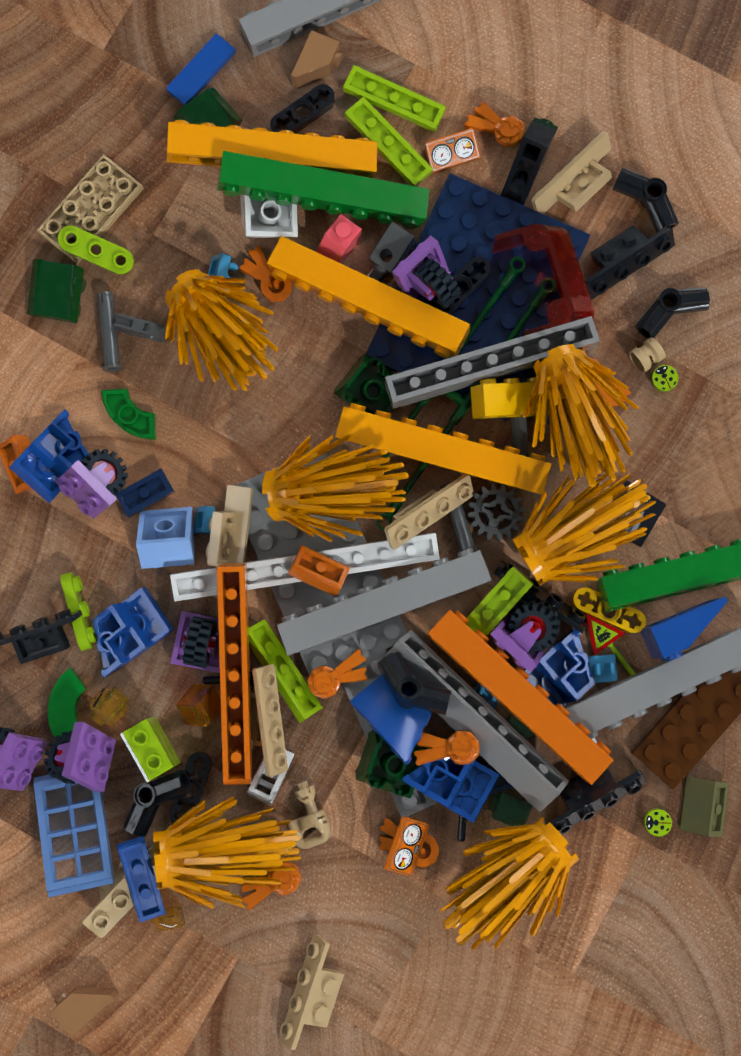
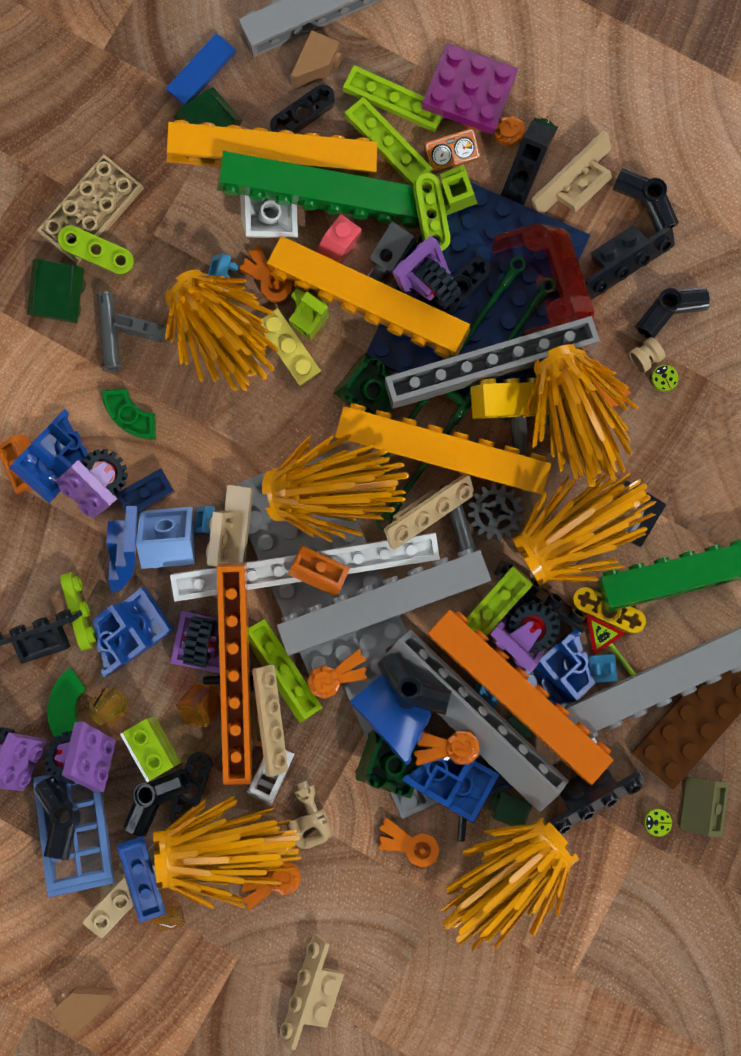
slope [384,816,429,876] -> none
blue slope [640,596,728,661] -> none
none -> black piece [33,777,81,860]
none -> blue slope [106,506,137,593]
none -> light yellow plate [260,308,322,388]
none -> lime brick [289,288,329,341]
none -> lime plate [413,173,450,251]
none -> magenta plate [421,43,518,135]
none -> lime brick [440,165,478,215]

